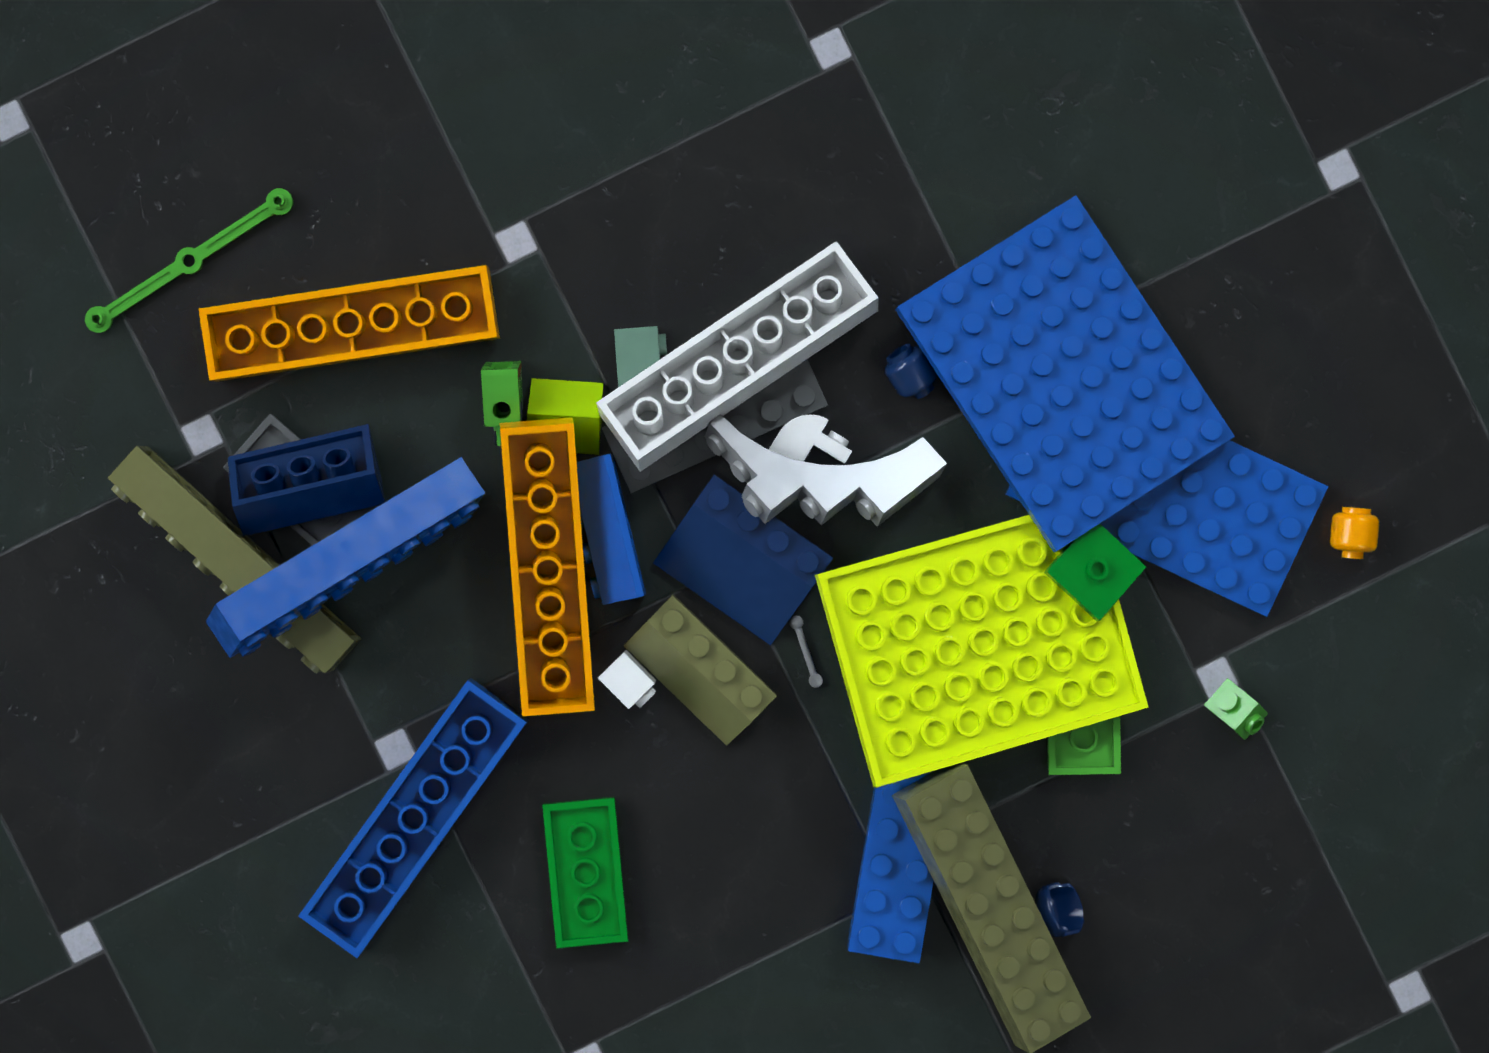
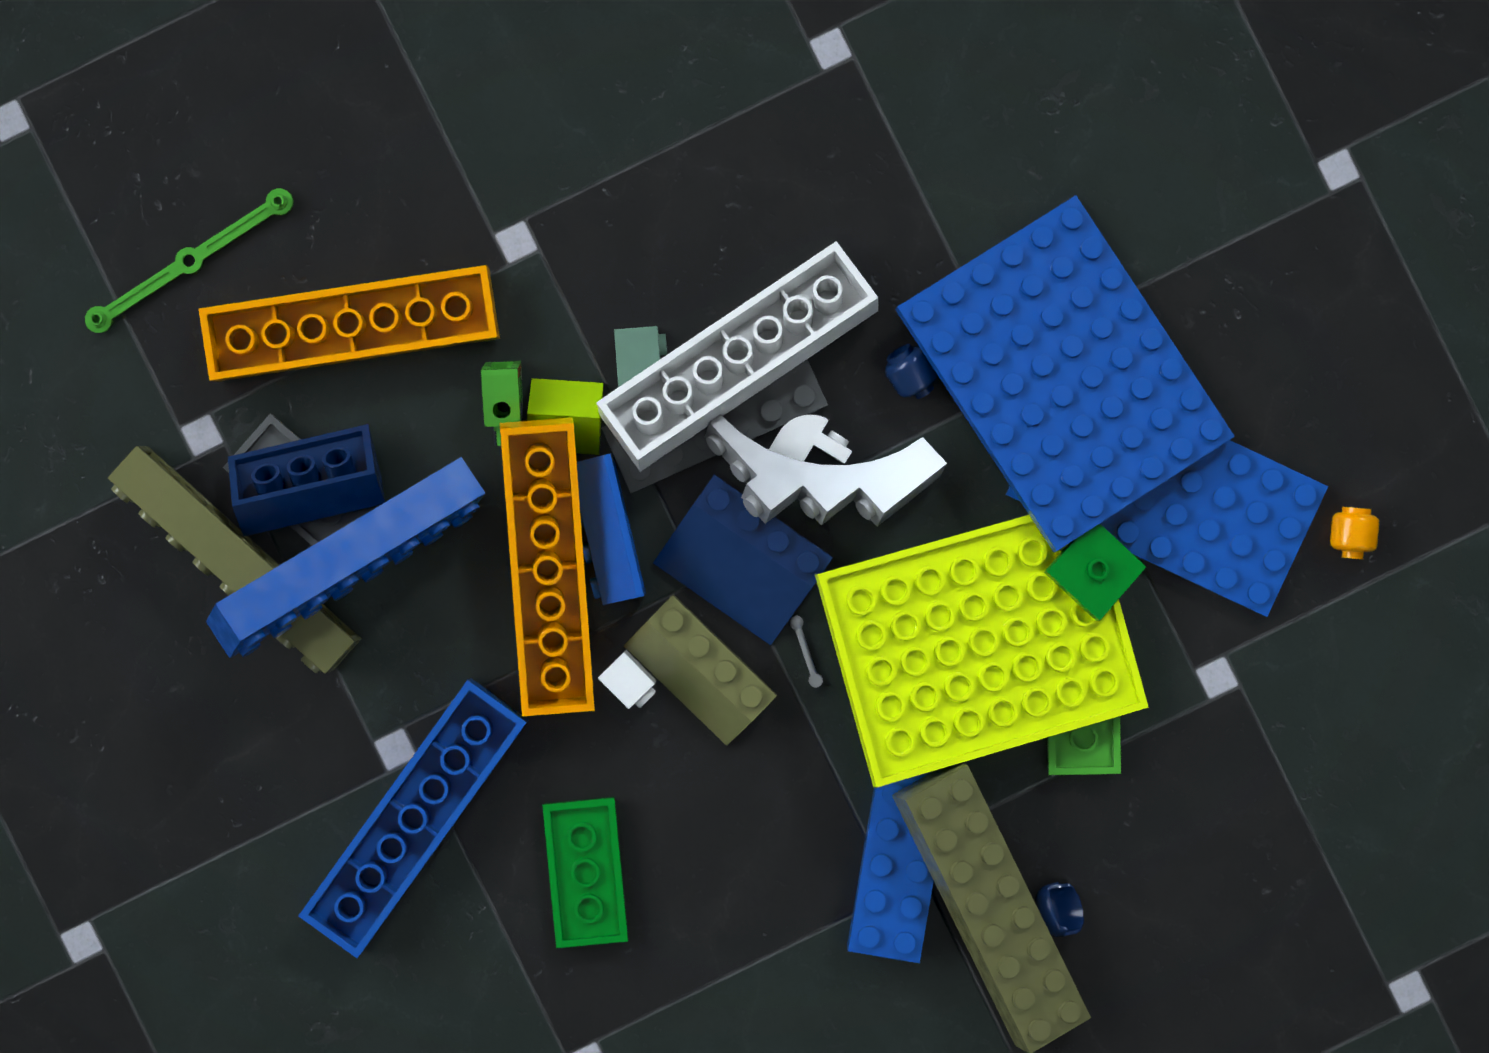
bracket [1204,678,1268,740] -> none

